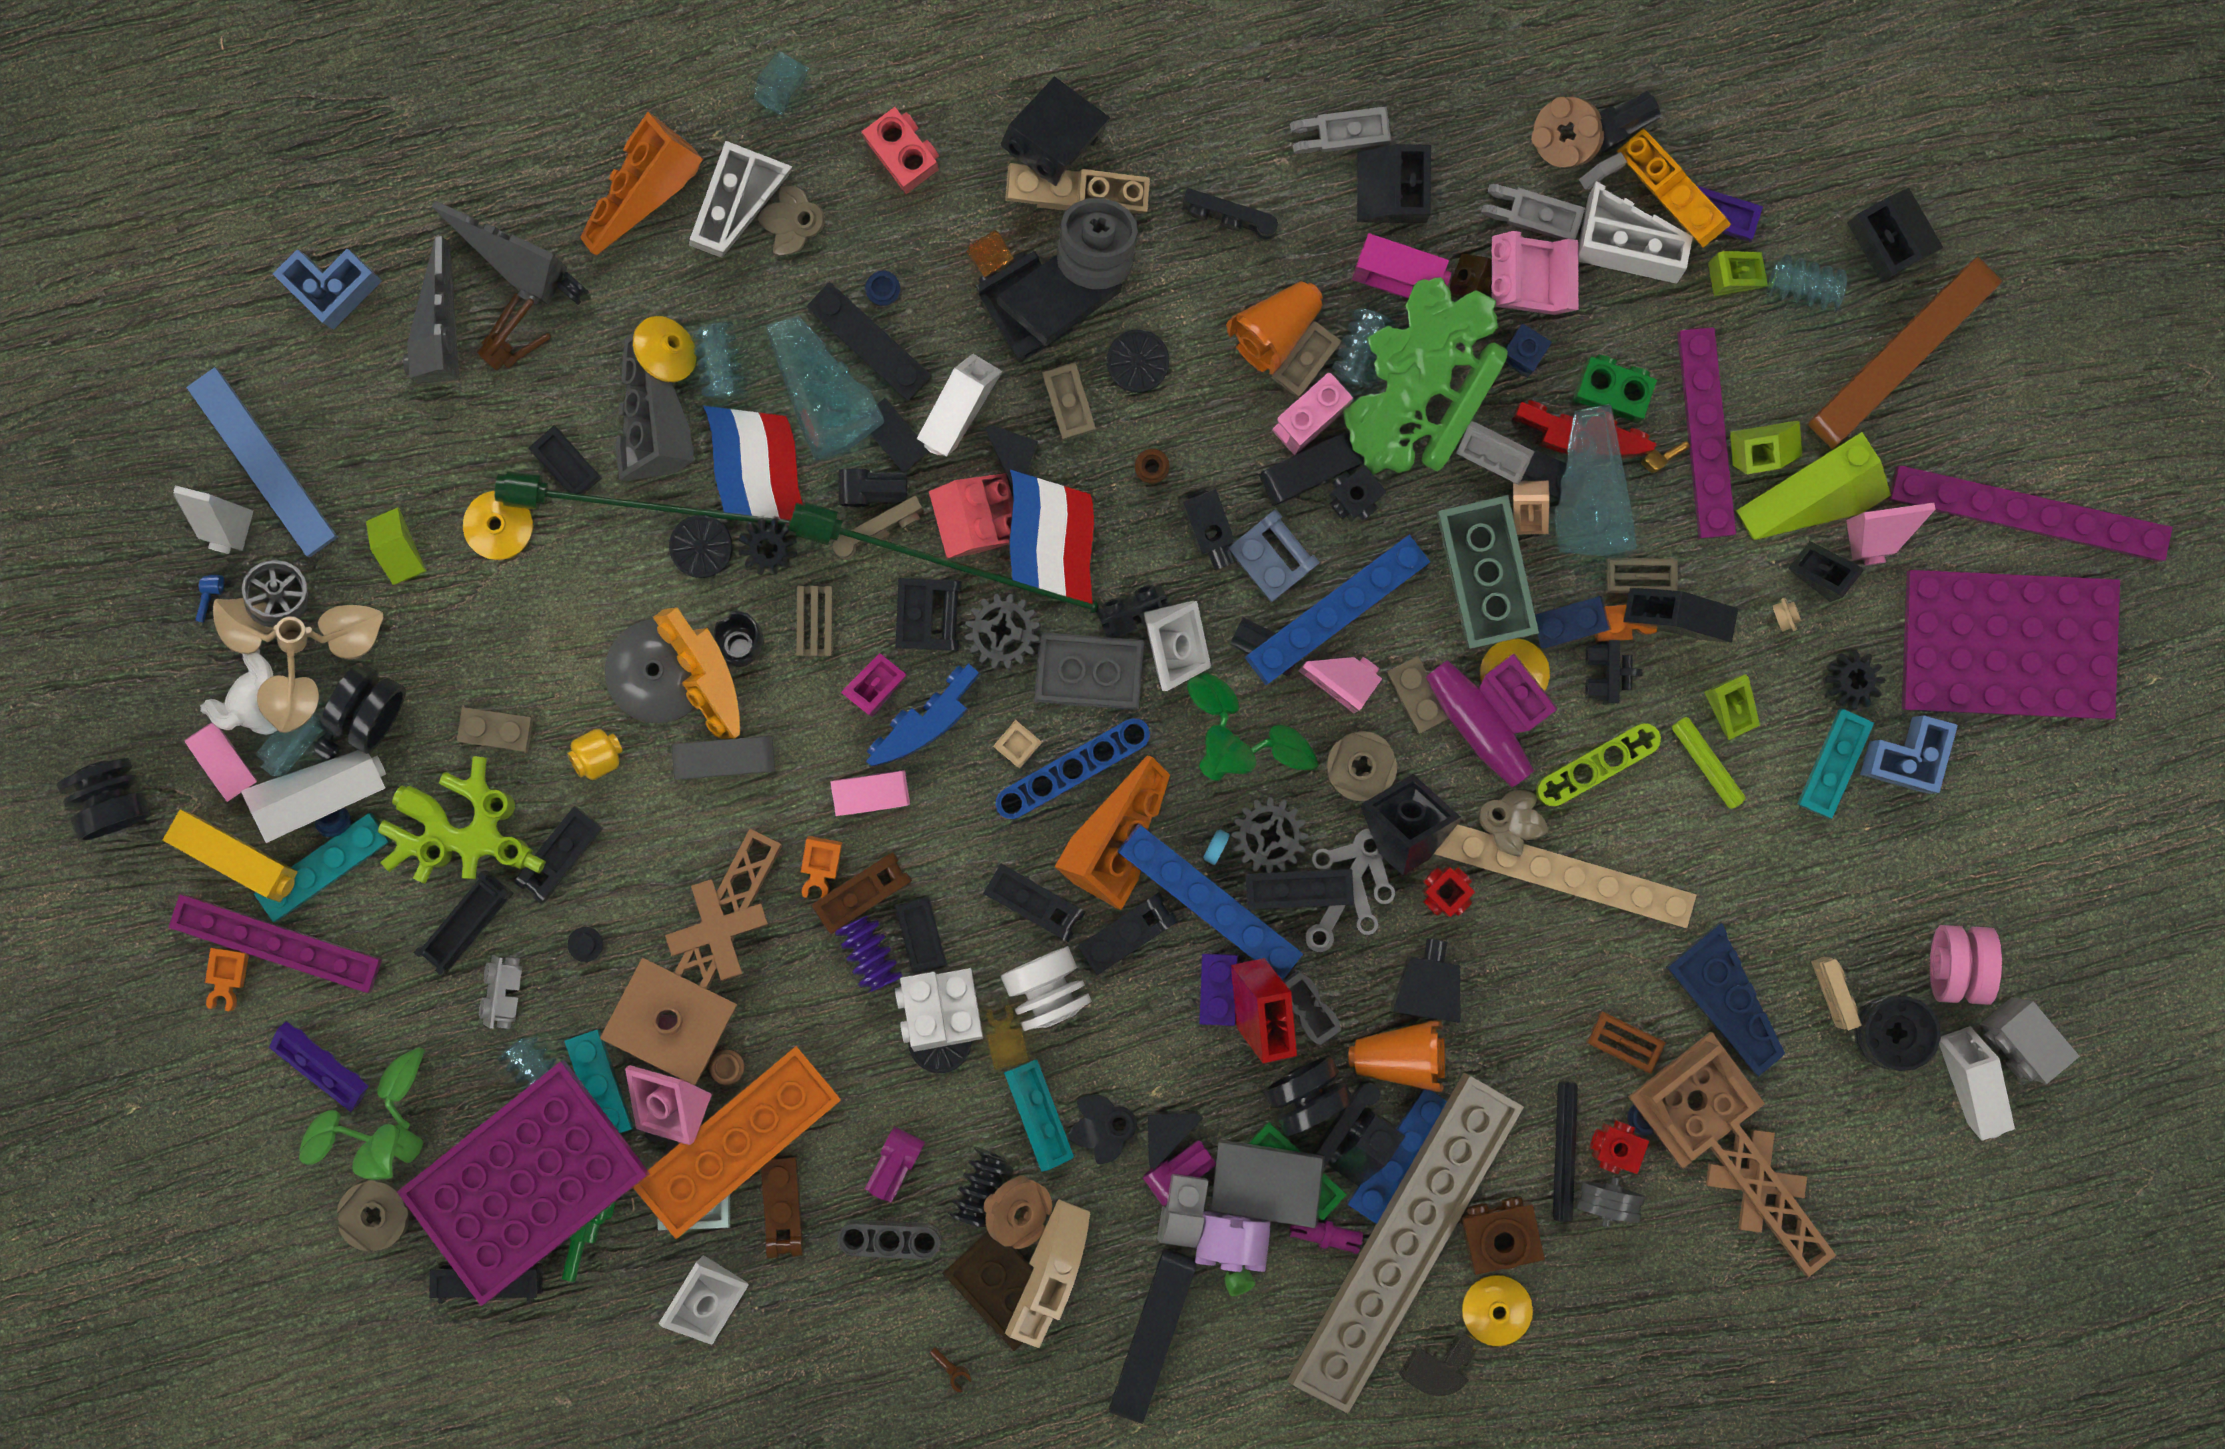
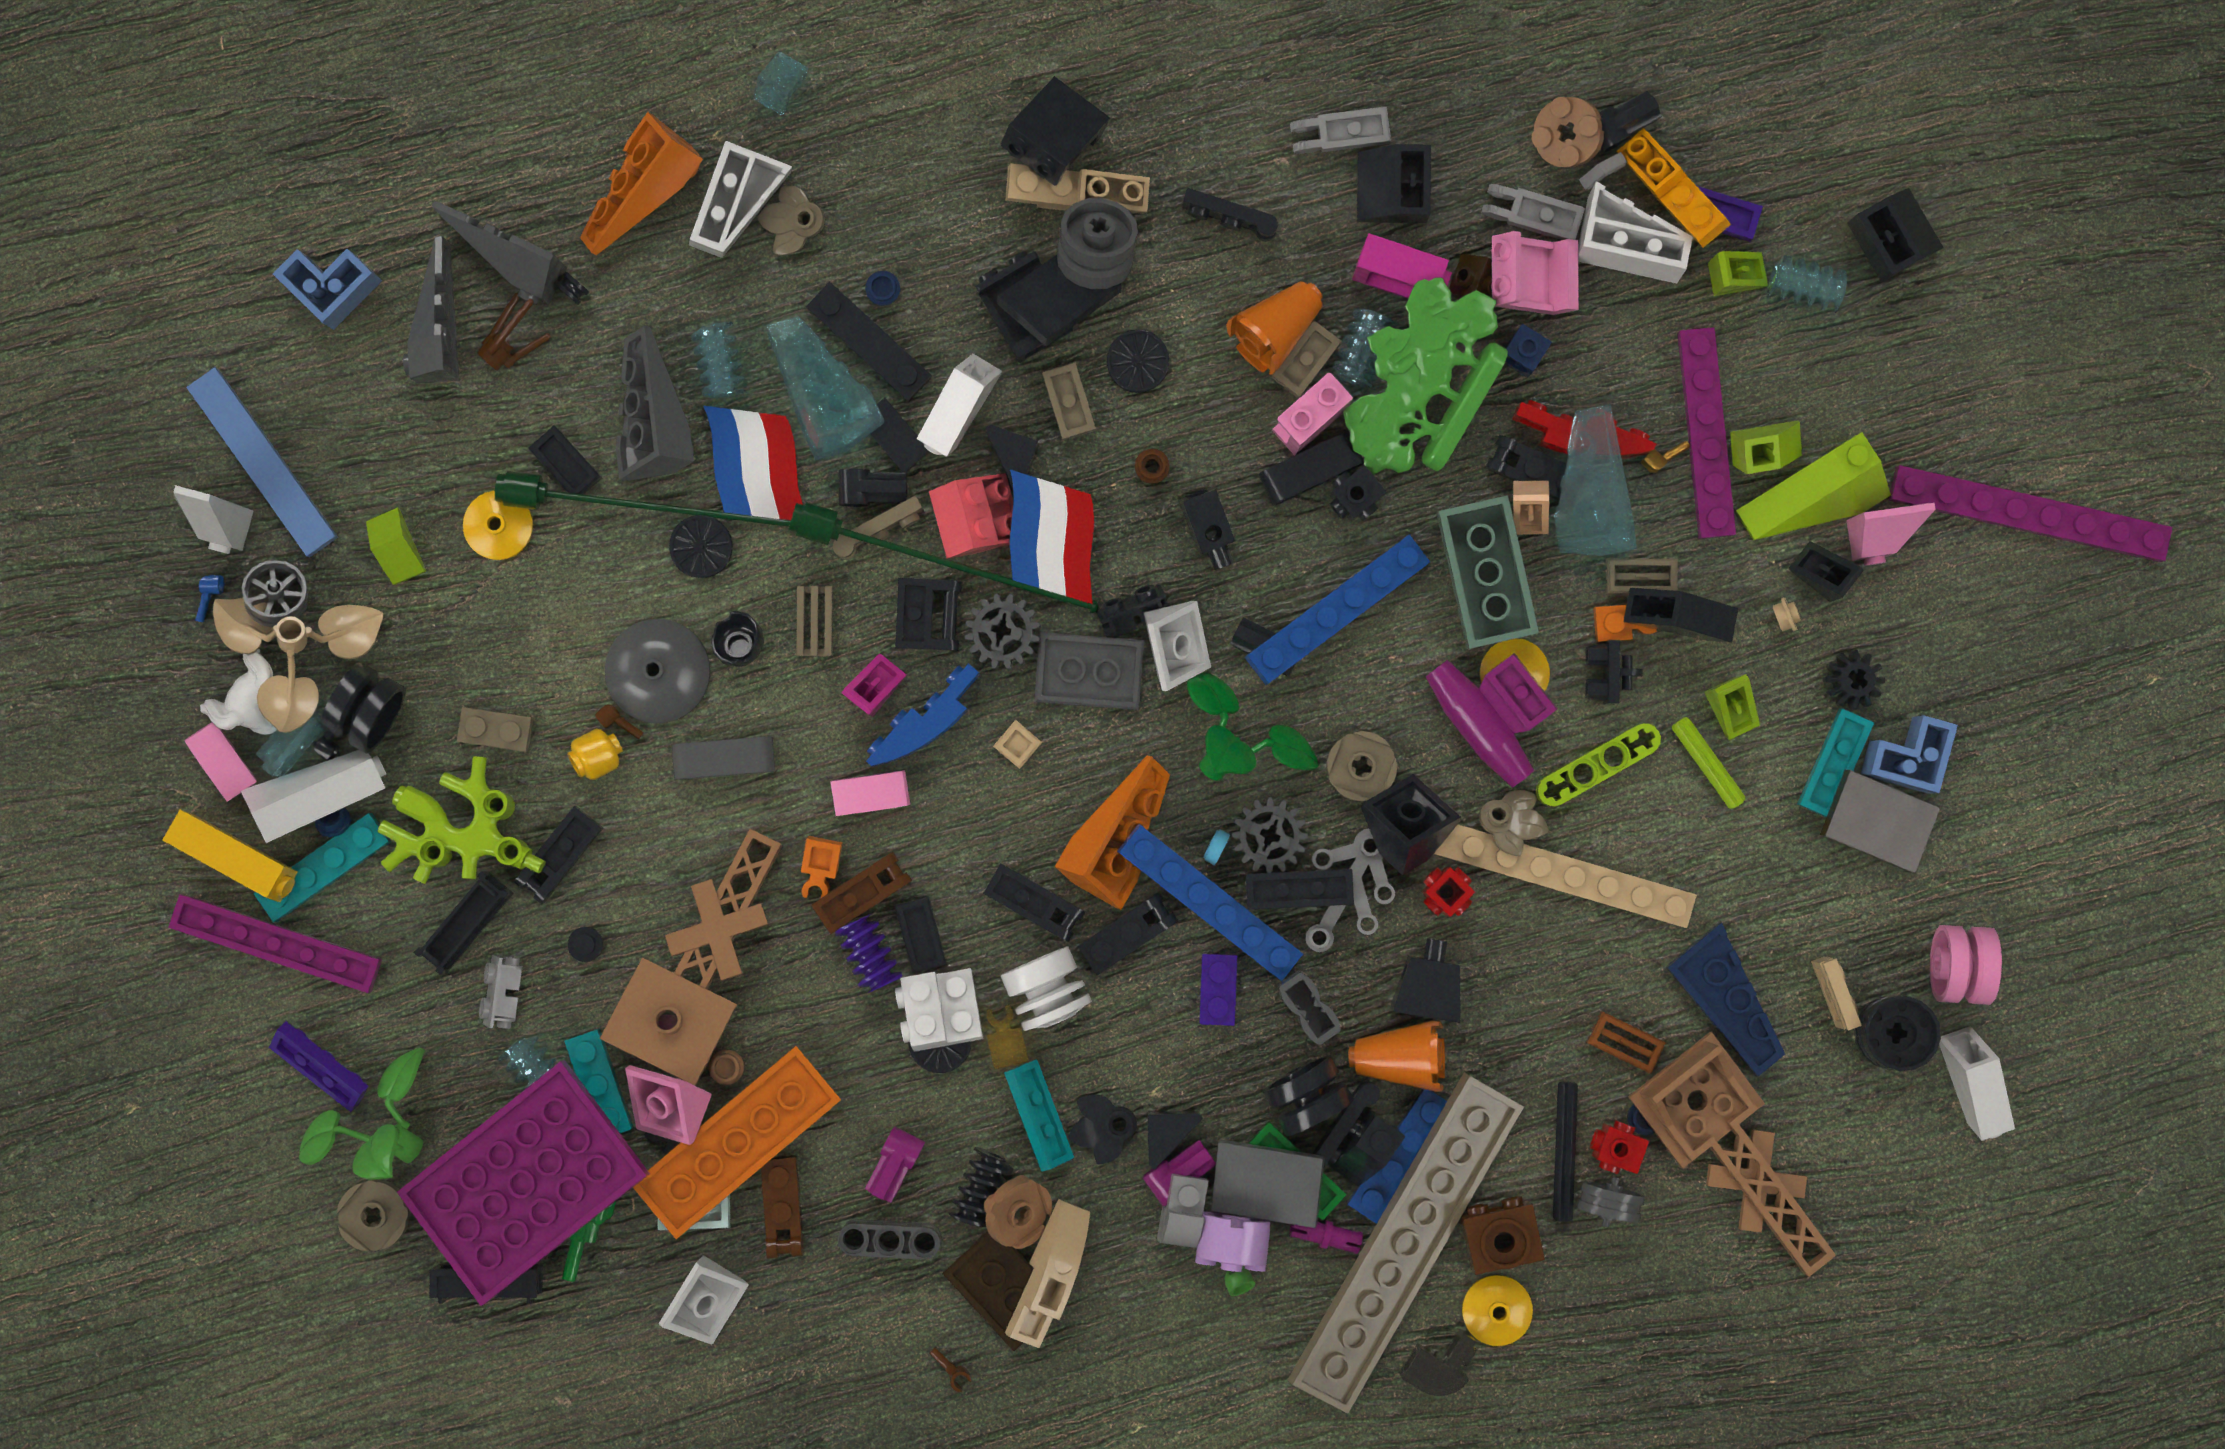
black wheel [57,758,151,841] -> none
orange plate [205,947,249,1011] -> none
yellow dish [633,316,697,382] -> none
light orange slope [653,607,740,739] -> none
black gear [738,516,798,575] -> none
coral brick [861,107,939,194] -> none
clear orange bracket [966,230,1014,277] -> none
blue beam [996,718,1150,819] -> none
black beam [1108,1248,1197,1424] -> none
sand blue plate [1228,509,1320,603] -> none
red brick [1231,958,1297,1063] -> none
bright pink slope [1299,657,1382,713] -> none
dark tan plate [1386,656,1449,734] -> none
light grey plate [1456,421,1535,485] -> none
dark blue plate [1535,596,1611,649] -> none
green brick [1572,354,1657,424] -> none
dark orange beam [1807,256,2003,449] -> none
magenta plate [1902,570,2120,720] -> none
light grey brick [1980,997,2080,1084] -> none
none -> reddish brown hand [595,705,644,740]
none -> tile [1820,769,1940,873]

